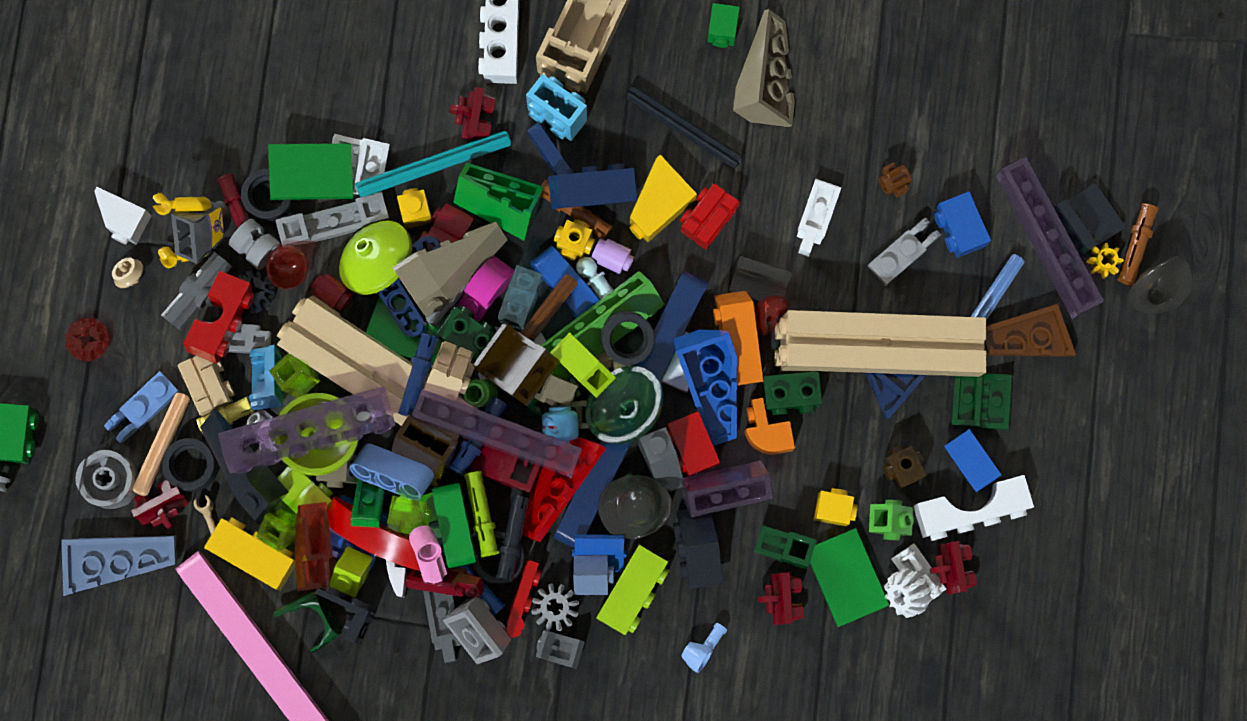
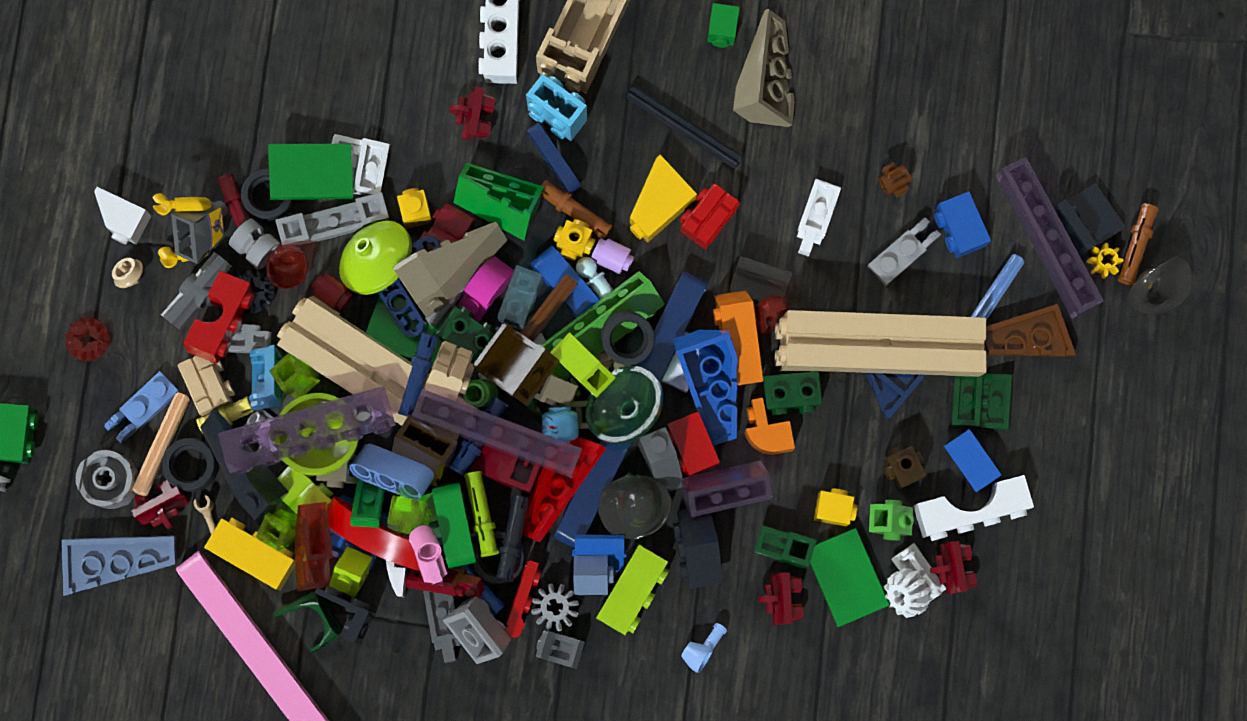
teal axle [356,131,511,197] -> none
dark blue brick [548,164,637,209] -> none

